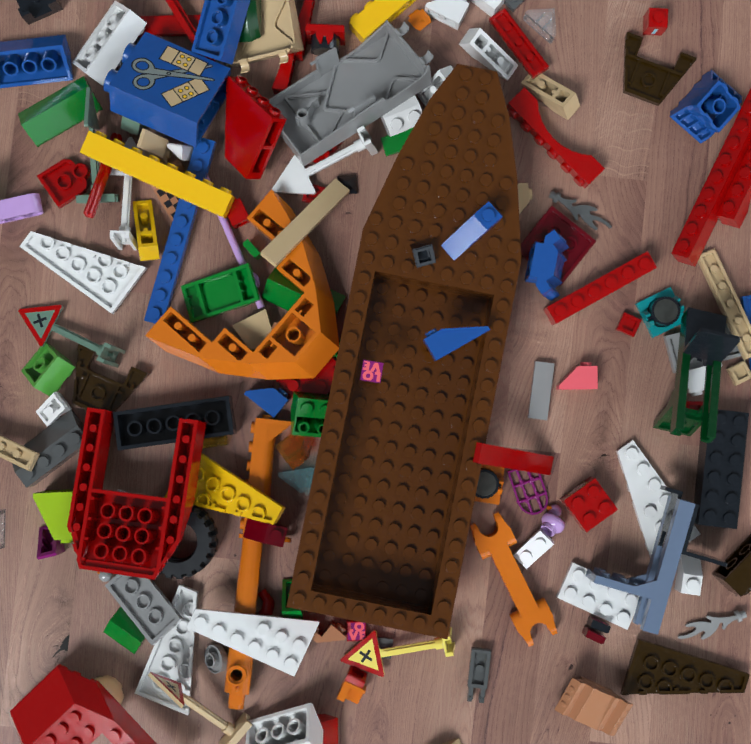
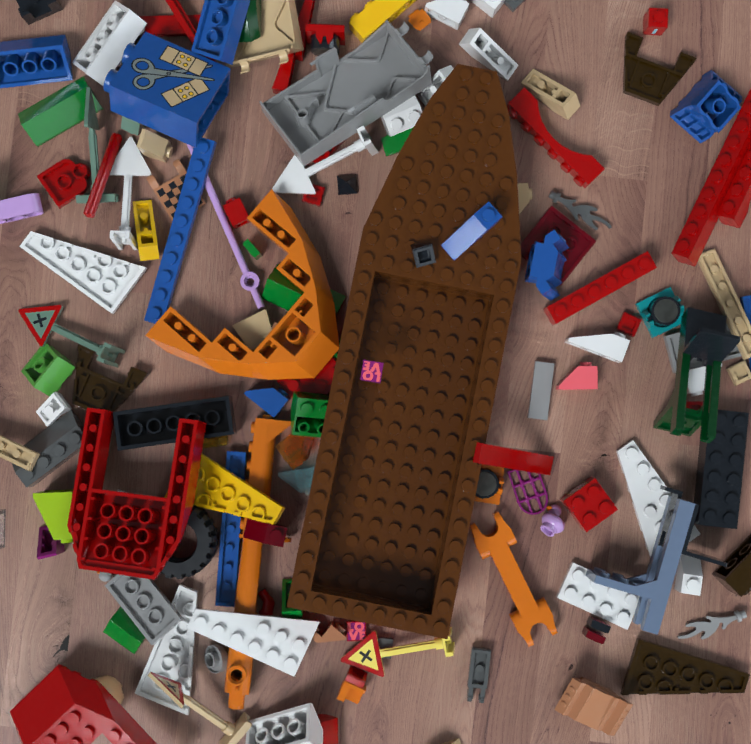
yellow brick [80,130,235,219] -> none
white slope [167,143,194,161] -> none
green slope [181,263,260,323] -> none
red slope [225,75,287,179] -> none
tan tile [260,178,350,267] -> none
blue slope [423,326,490,361] -> none
red tile [489,8,549,79] -> none
white plate [513,528,554,569] -> none
clear slope [523,8,556,44] -> none
none -> blue plate [215,451,247,607]
none -> white slope [564,332,630,363]

